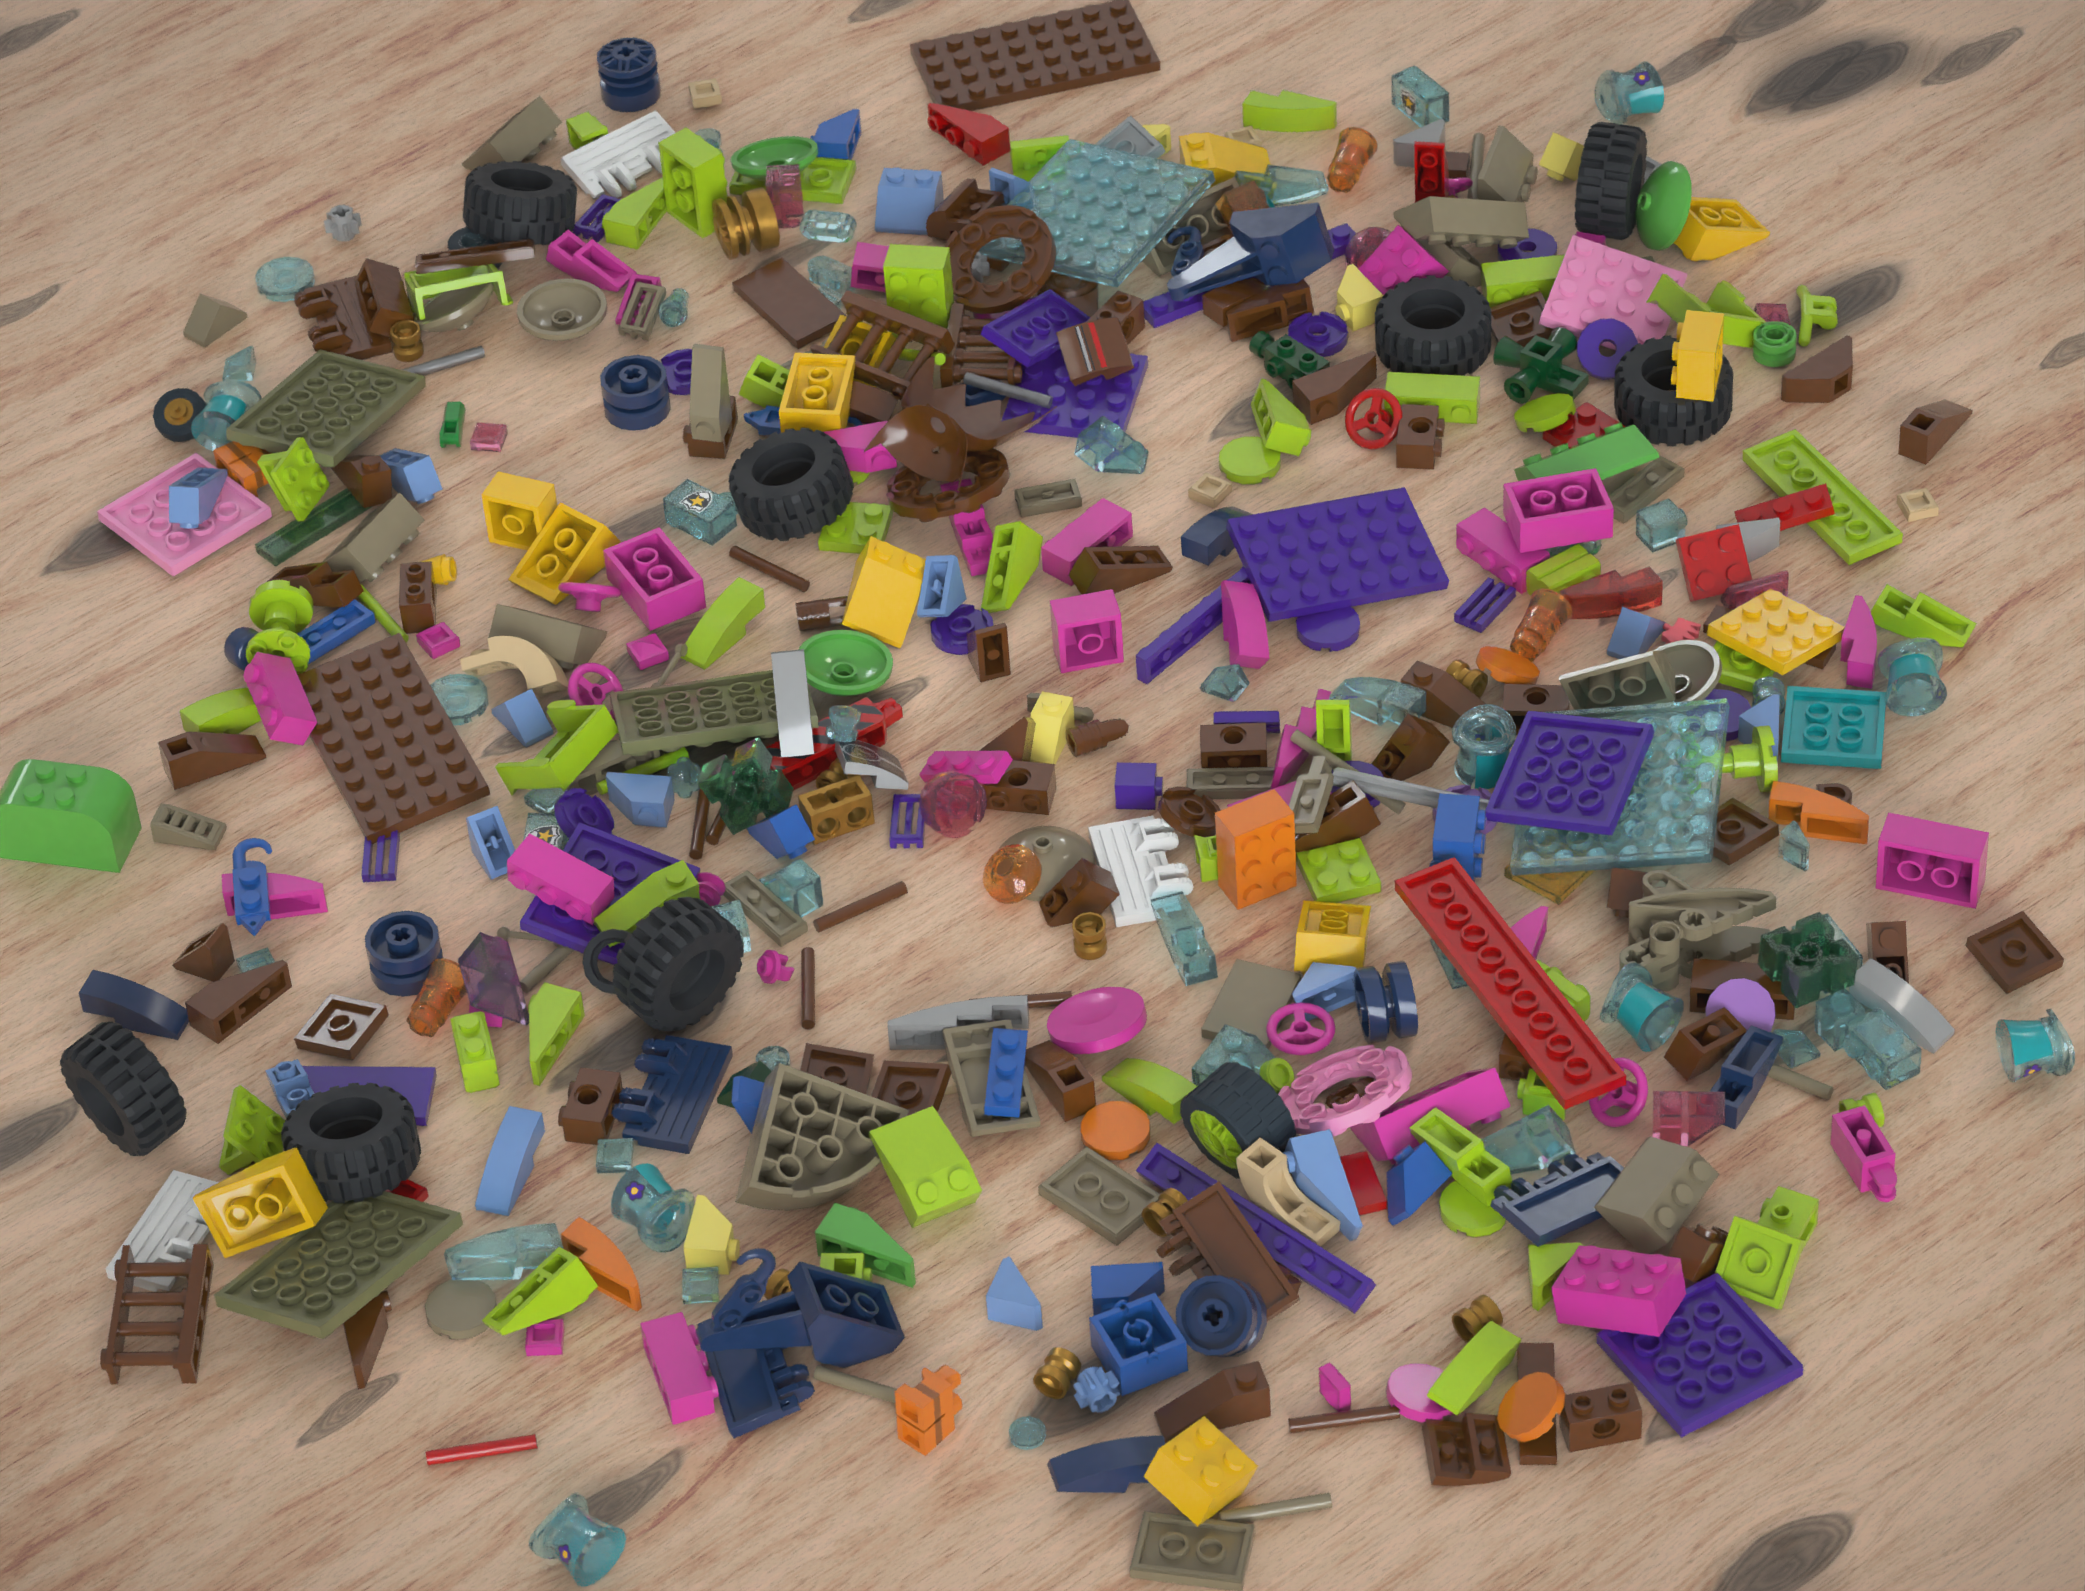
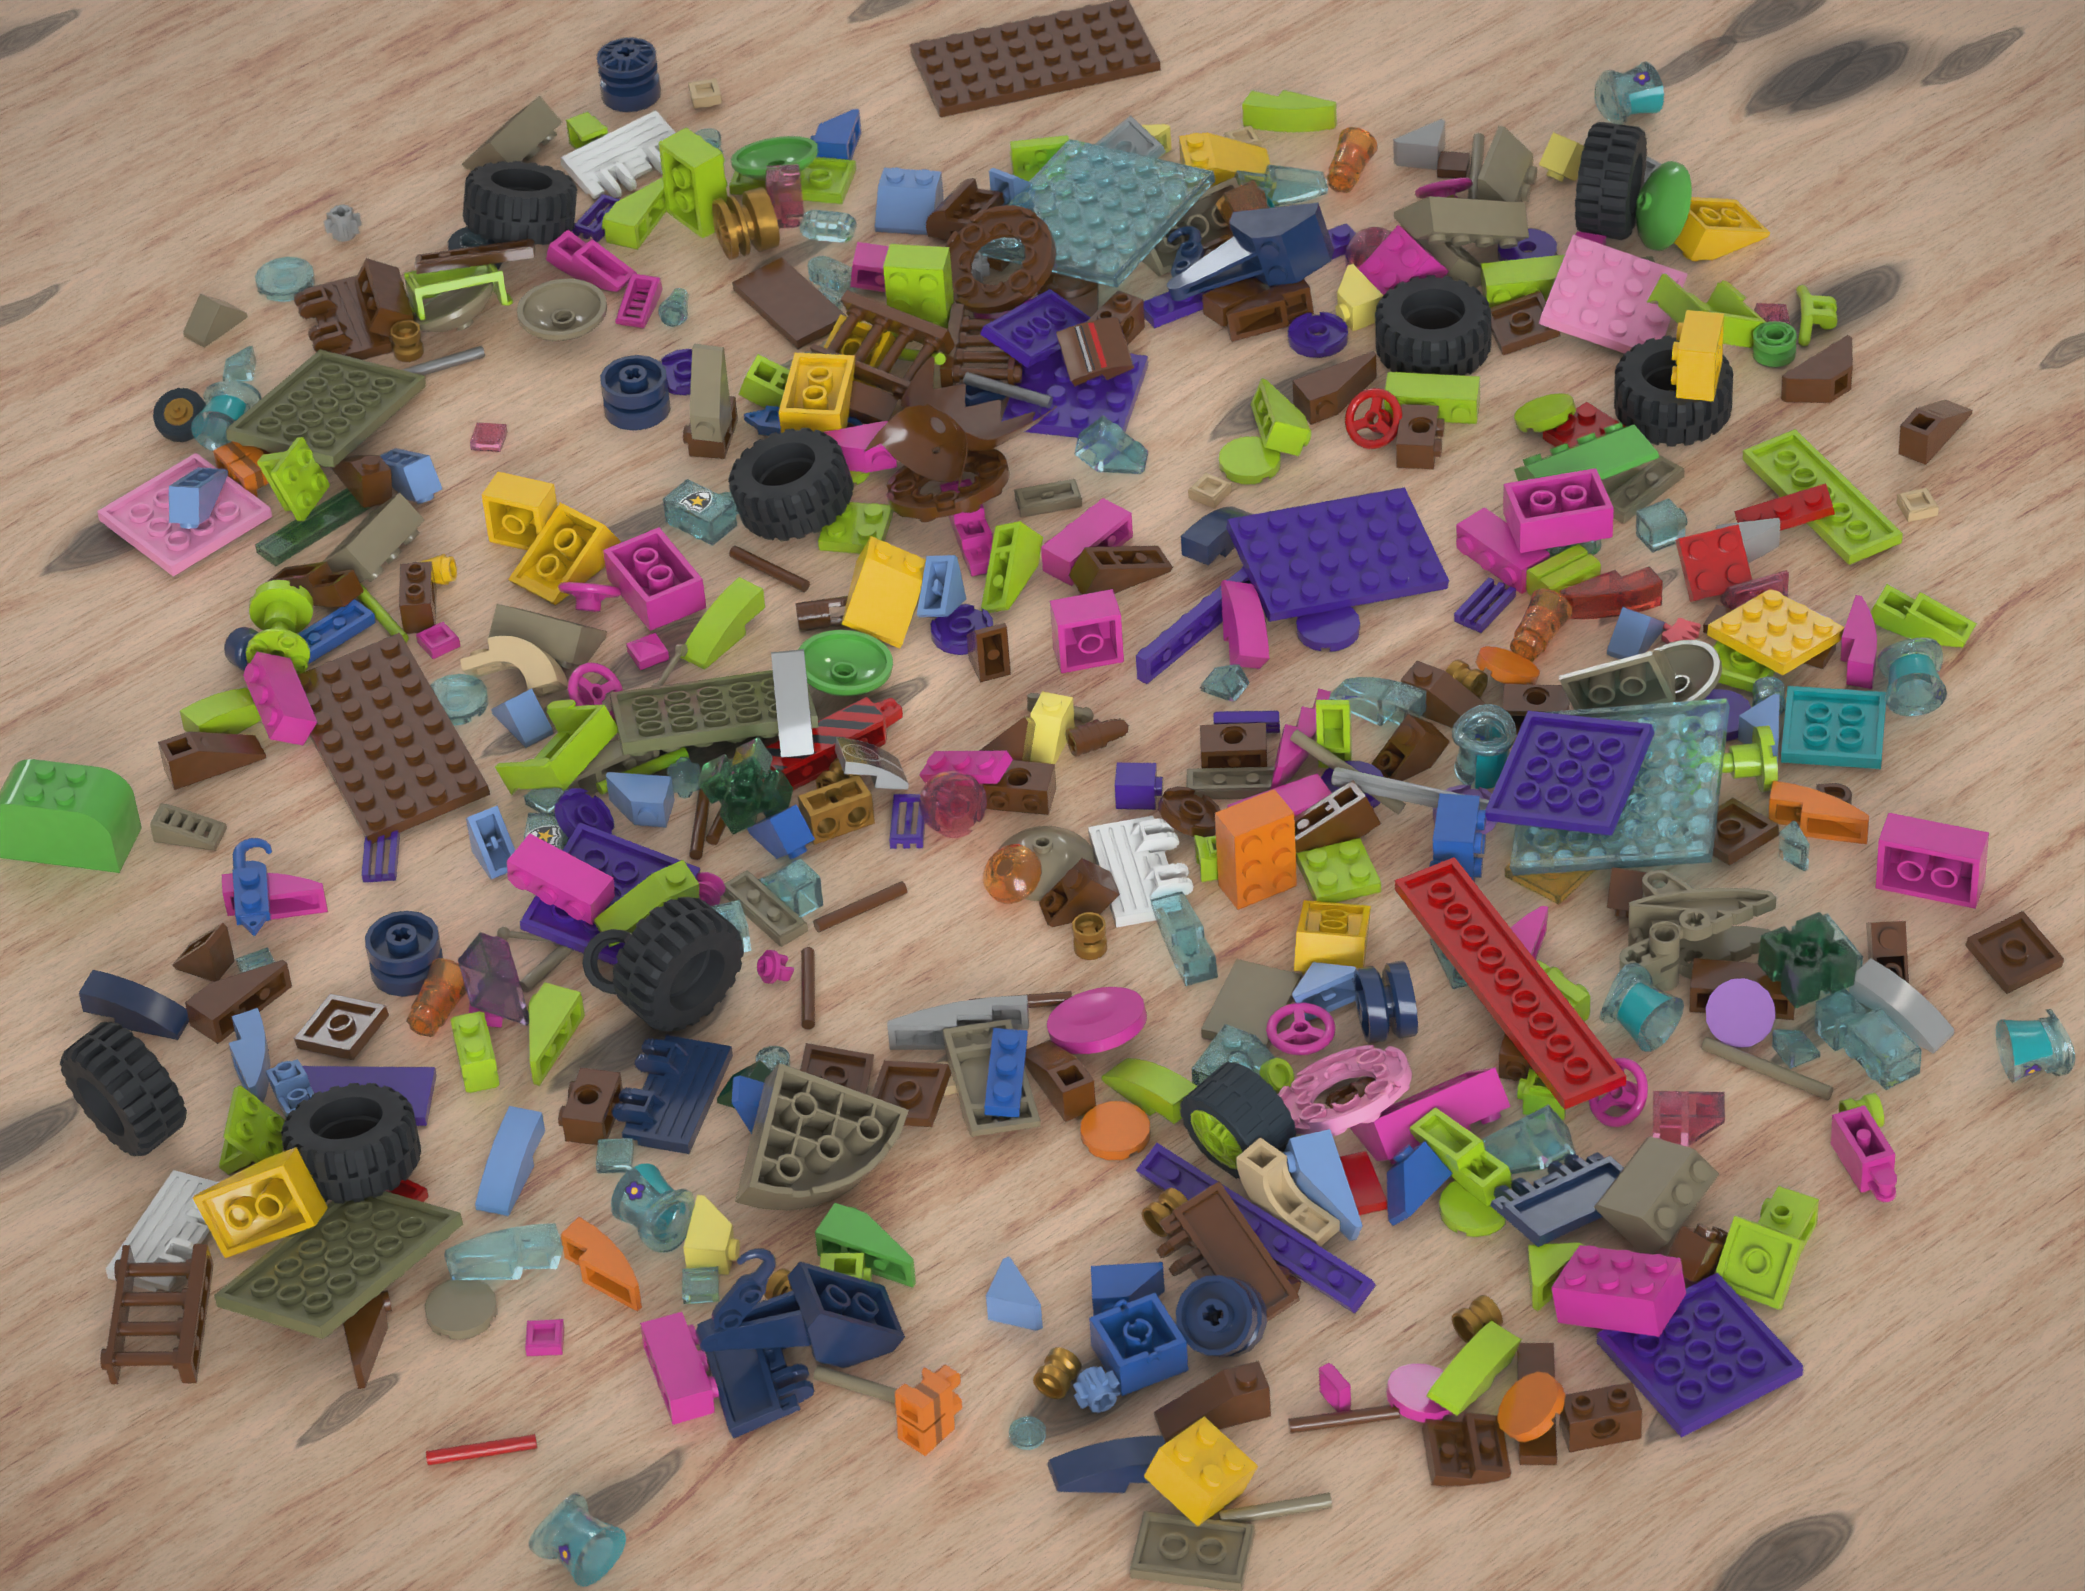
green bar [440,402,466,448] -> none
lime slope [482,1247,598,1336] -> none
dark tan tile [618,282,667,340] -> none
clear light blue wheel [825,705,861,742] -> none
lime slope [868,1106,982,1228] -> none
red slope [927,103,1010,166] -> none
dark tan tile [1038,1146,1160,1246] -> none
dark green brick [1249,331,1330,390] -> none
dark tan hinge [1289,756,1334,833] -> none
clear light blue brick [1391,65,1449,127] -> none
red slope [1414,141,1449,203] -> none
dark green brick [1493,327,1589,404] -> none
dark purple tile [1577,318,1638,380] -> none
reddish brown slope [1664,1007,1747,1081] -> none
dark blue slope [1704,1025,1783,1130] -> none
none -> medium blue slope [229,1008,270,1102]

